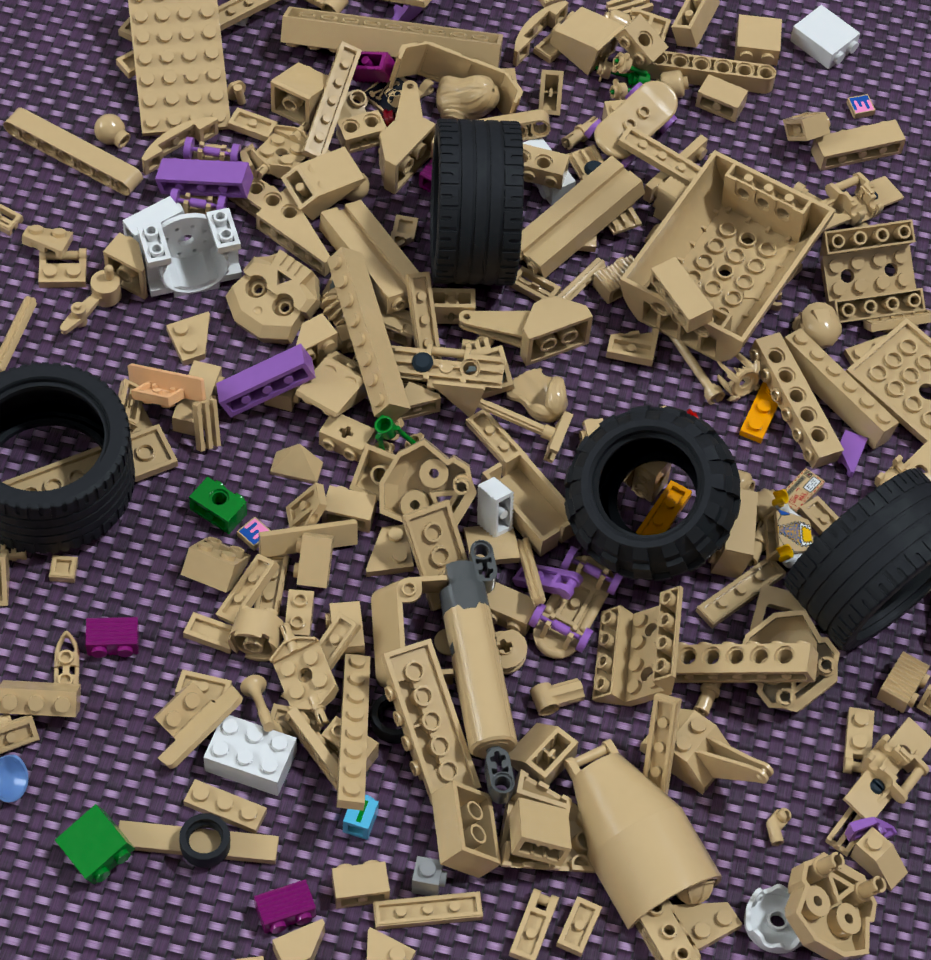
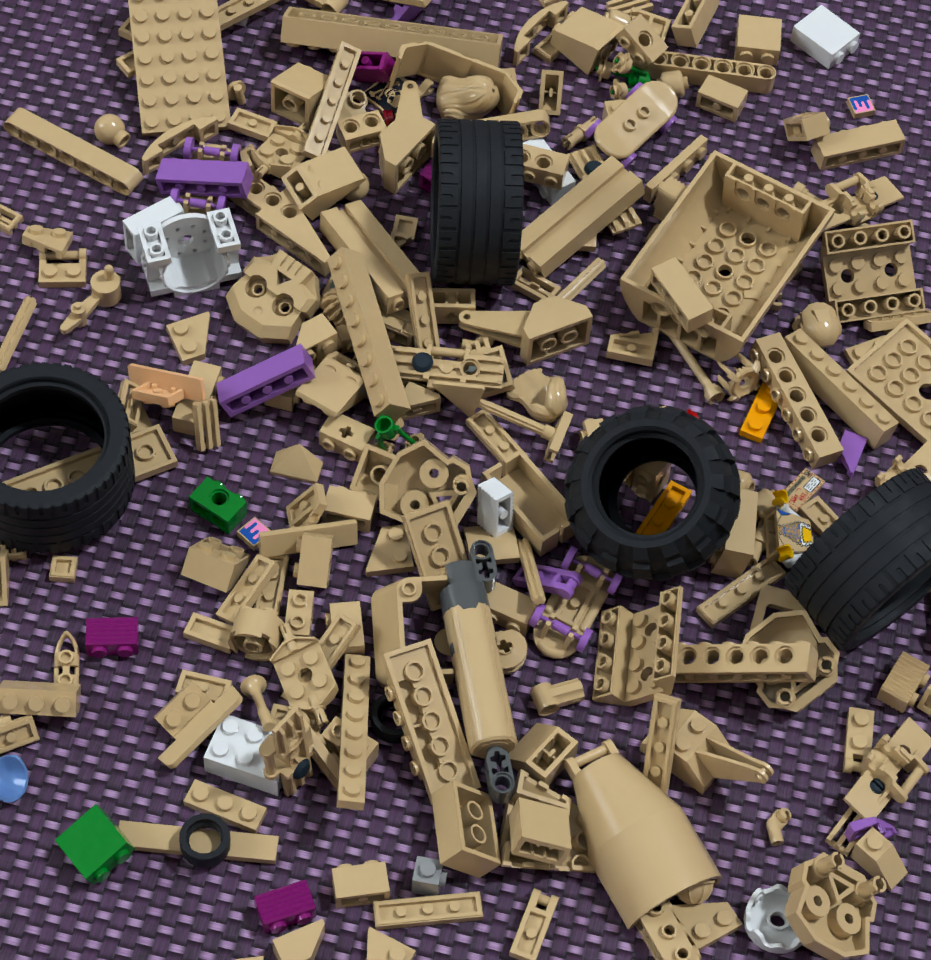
tan slope [103,233,148,299] -> none
medium azure brick [343,795,379,840] -> none
tan plate [556,896,602,957] -> none
tan brick [593,254,635,304] -> none
tan plate [617,125,702,185] -> none
tan pin [693,683,722,716] -> none
none -> tan piece [259,704,313,797]

